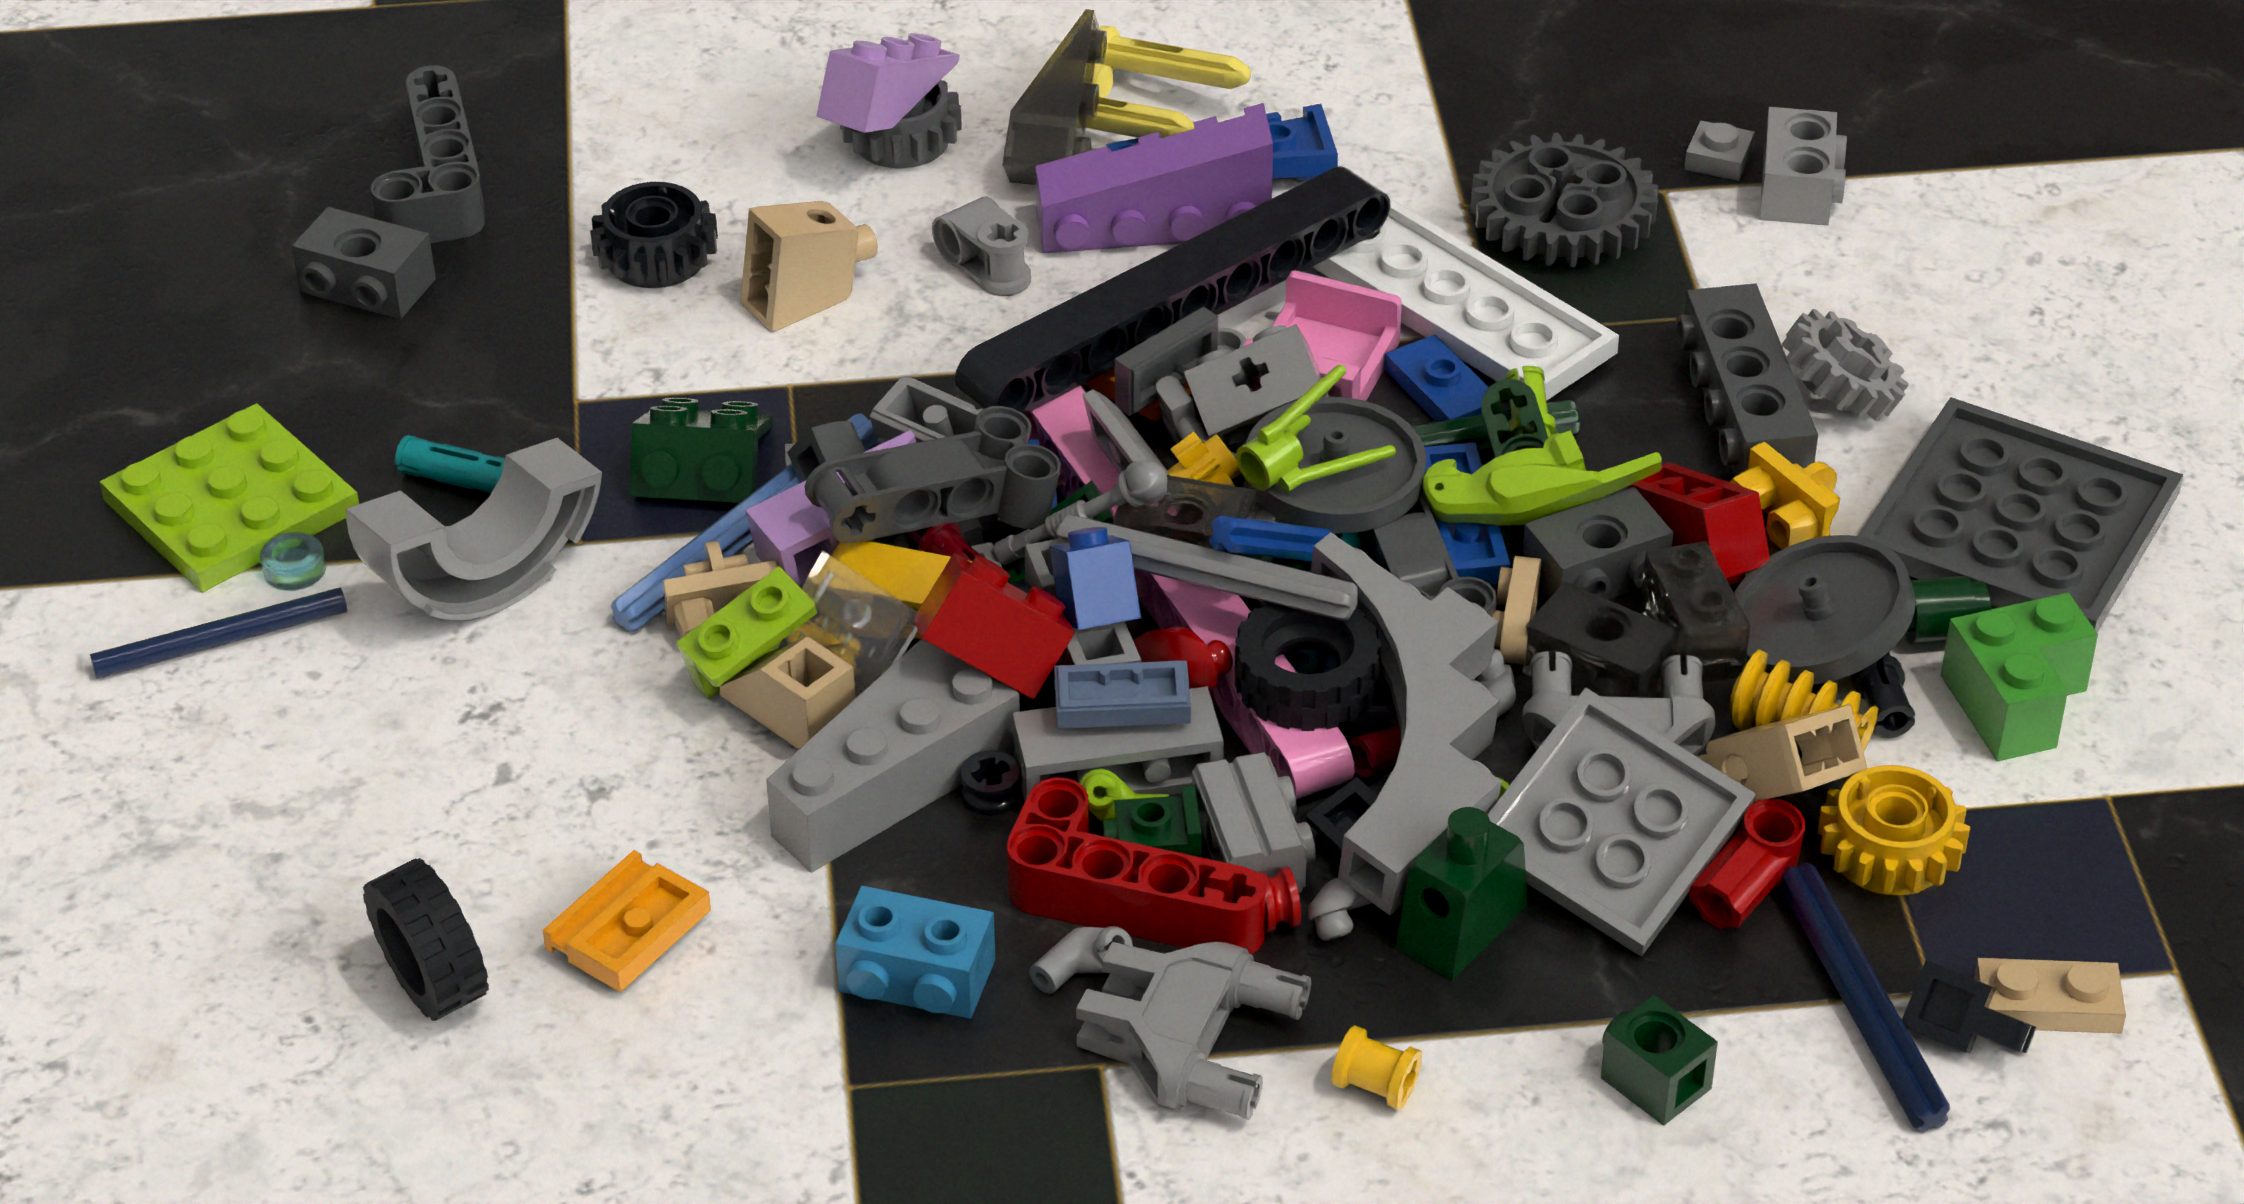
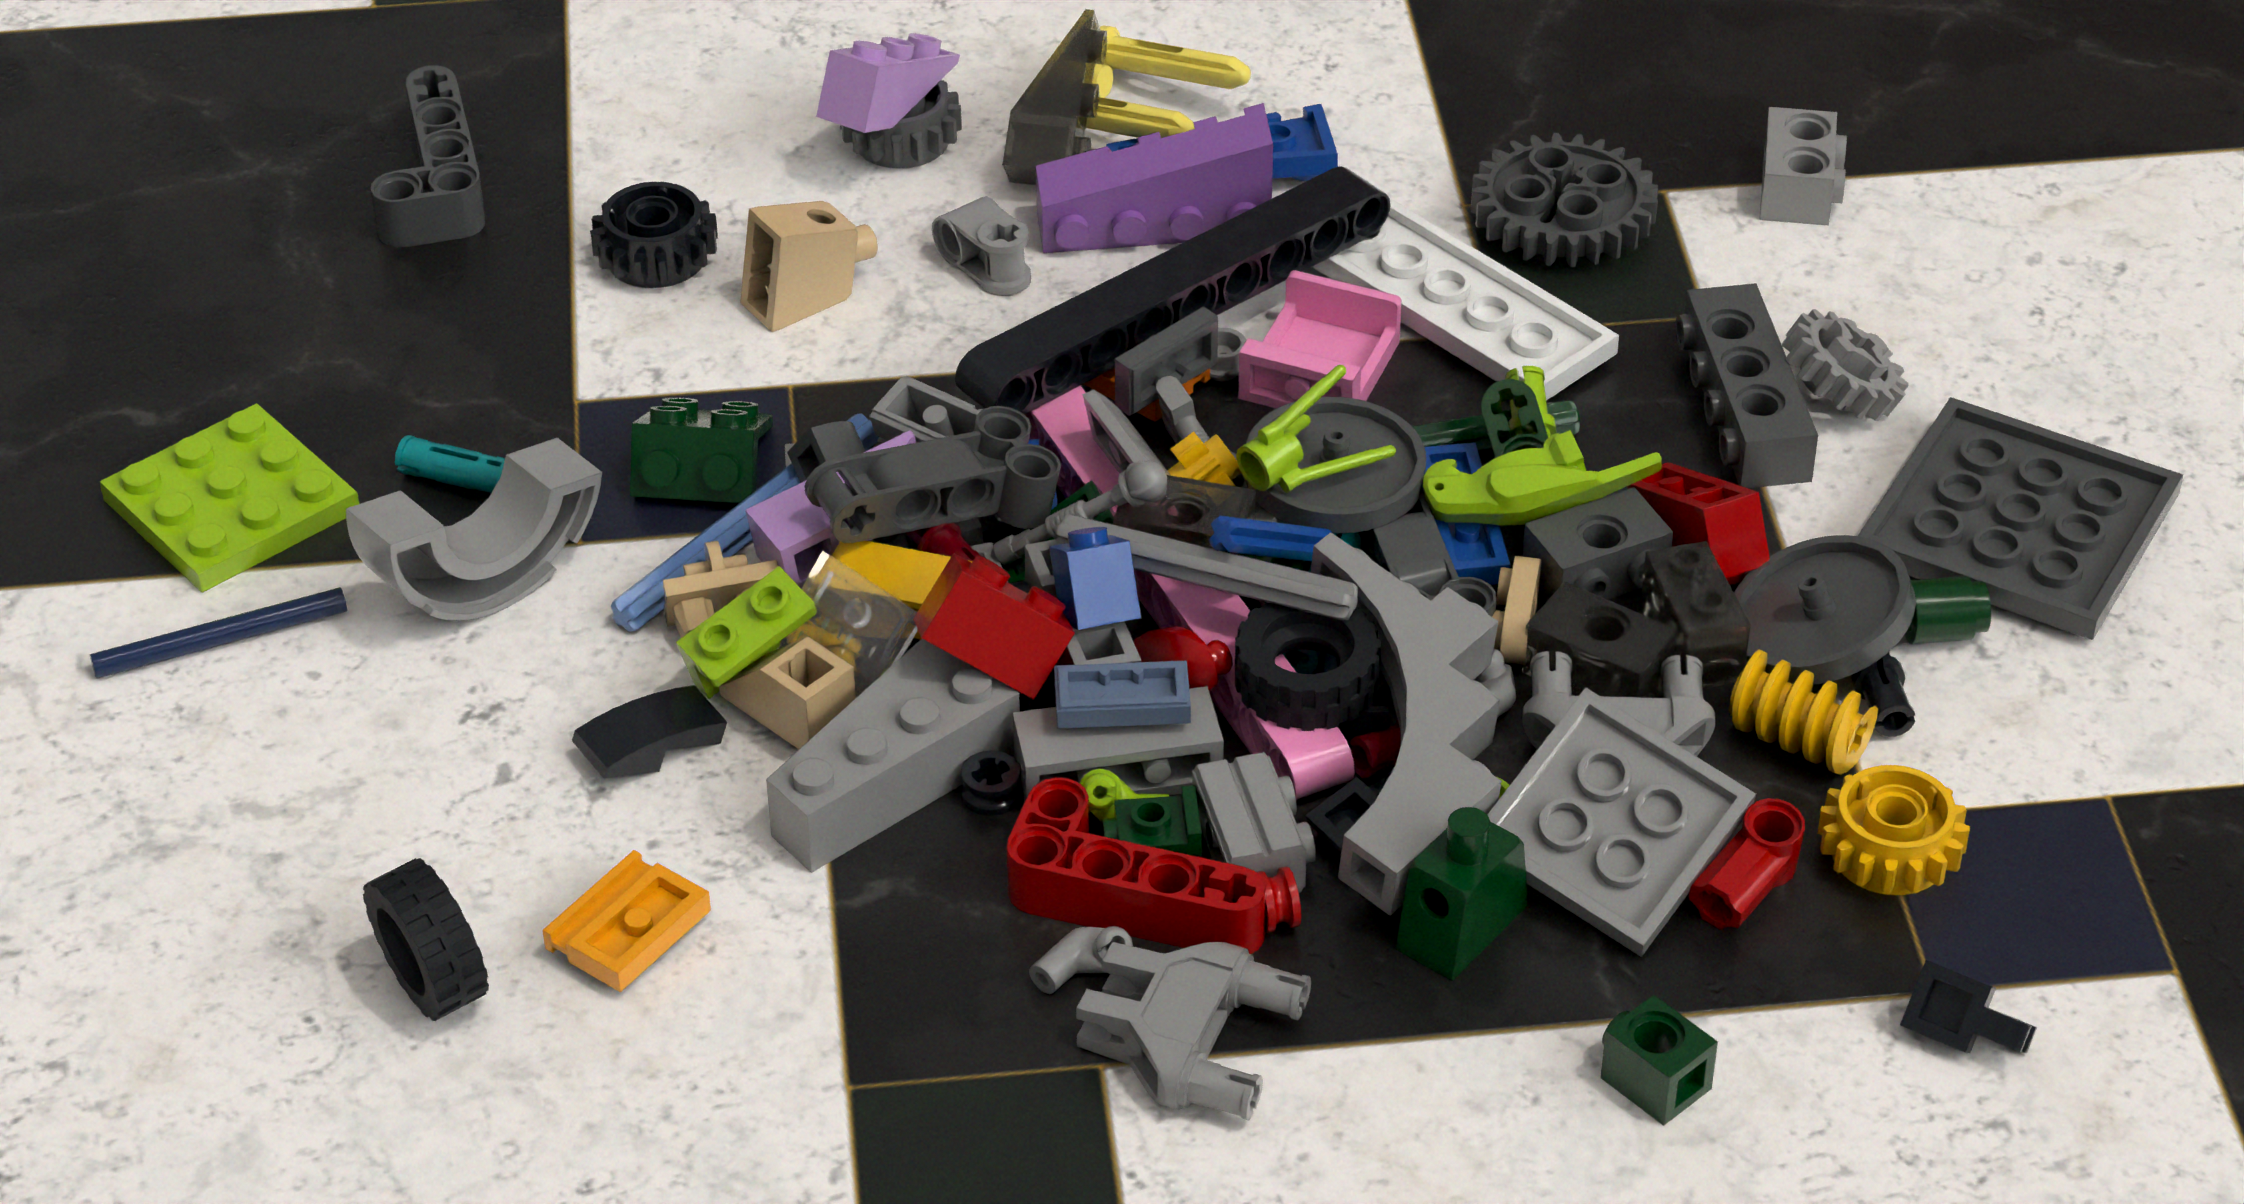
clear light blue tile [260,532,326,591] -> none
dark grey brick [292,207,436,319] -> none
dark azure brick [835,885,996,1019] -> none
light grey brick [1184,324,1329,450] -> none
light grey arm [1307,878,1372,941] -> none
yellow bush [1331,1025,1422,1110] -> none
blue plate [1384,334,1489,422] -> none
light grey plate [1684,120,1755,181] -> none
tan torso [1698,704,1867,801] -> none
yellow hips [1730,442,1840,550] -> none
dark blue axle [1781,863,1950,1132] -> none
bright green brick [1941,592,2098,762] -> none
tan plate [1974,958,2126,1034] -> none
none -> black slope [572,685,727,779]

